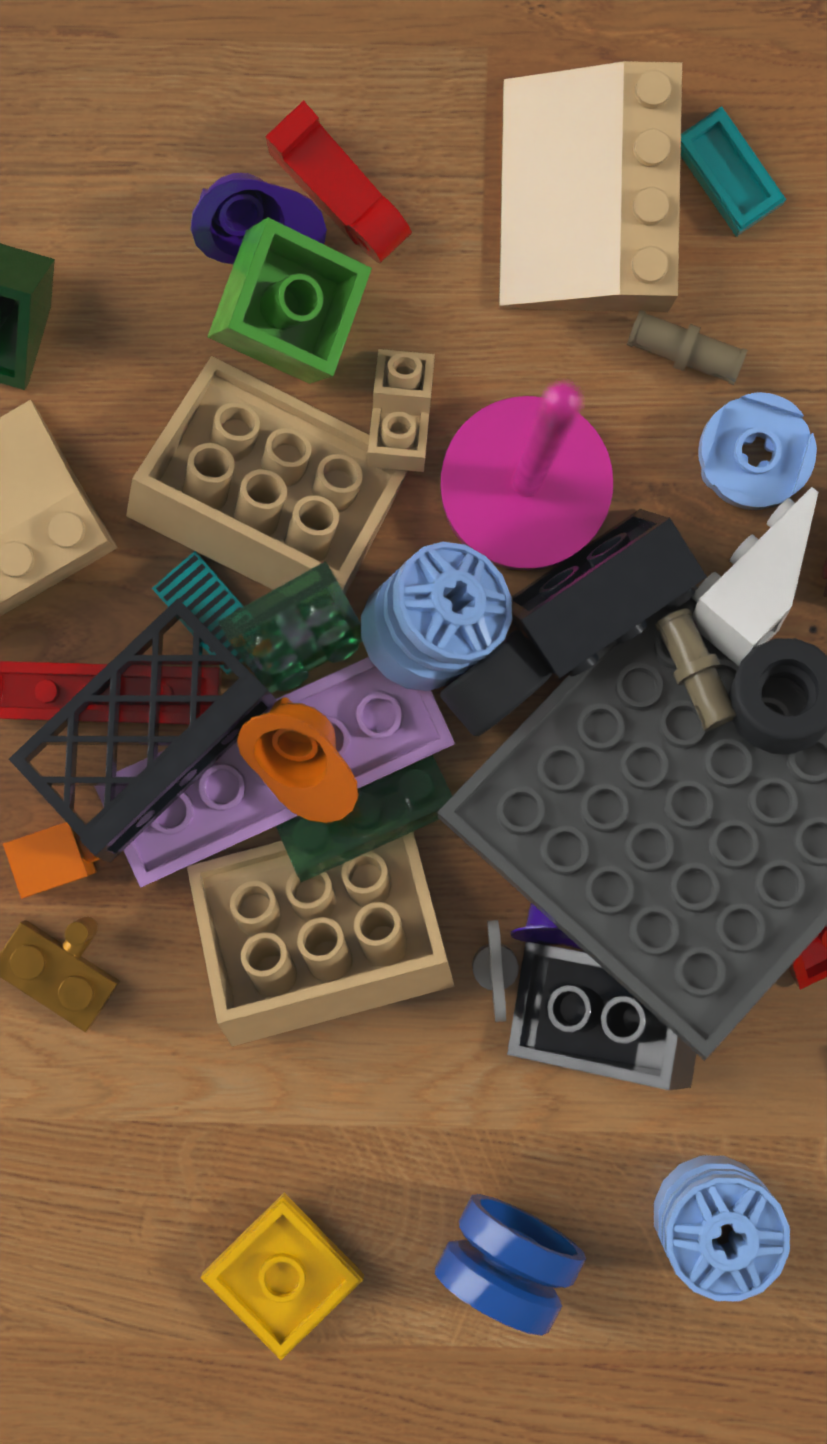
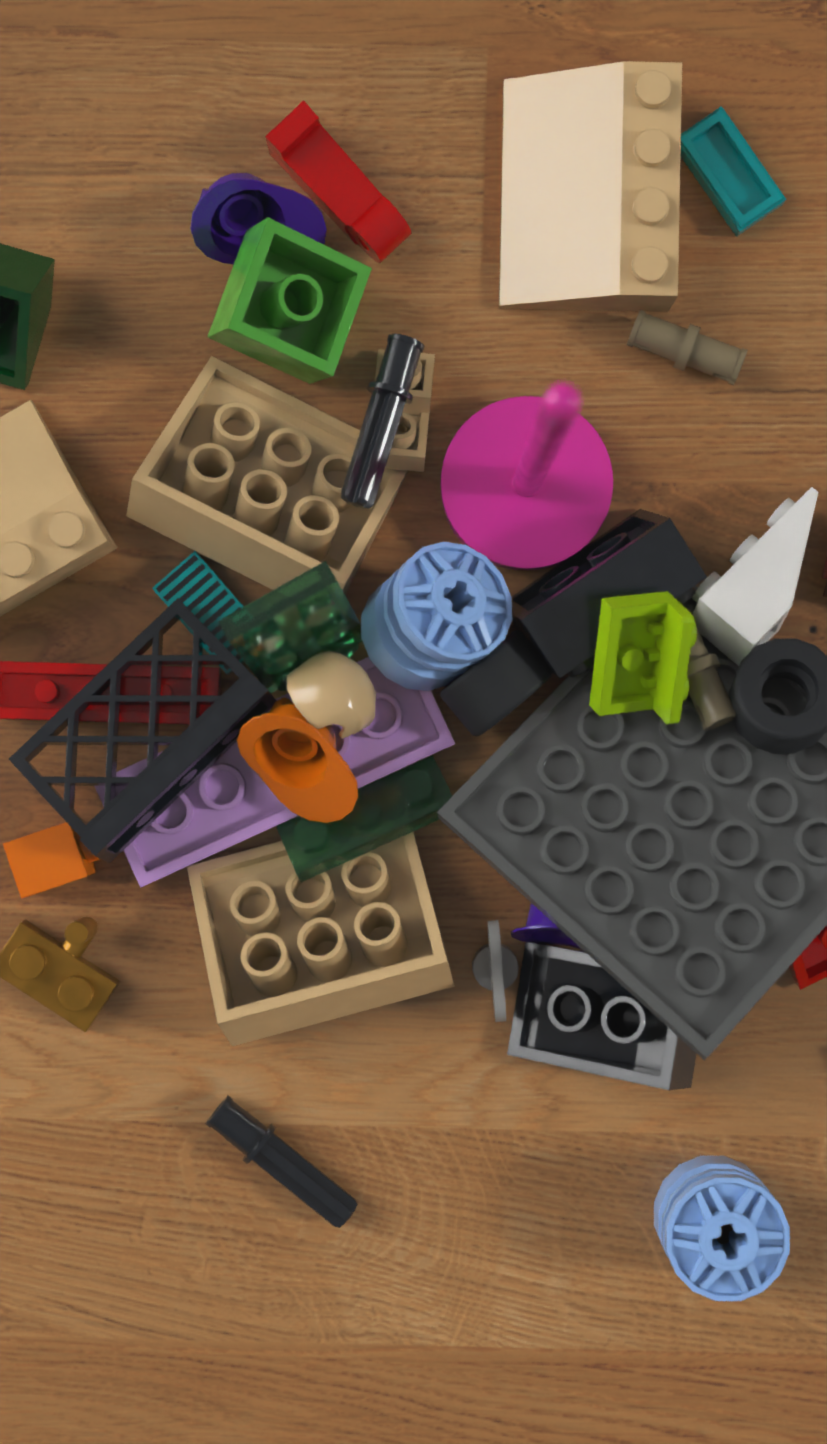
yellow plate [200,1192,364,1360] -> none
blue wheel [435,1194,586,1336] -> none
light blue plate [698,392,817,510] -> none
none -> black axle [205,1095,357,1228]
none -> tan hair [287,651,376,739]
none -> black axle [341,333,425,508]
none -> lime bracket [589,591,697,724]

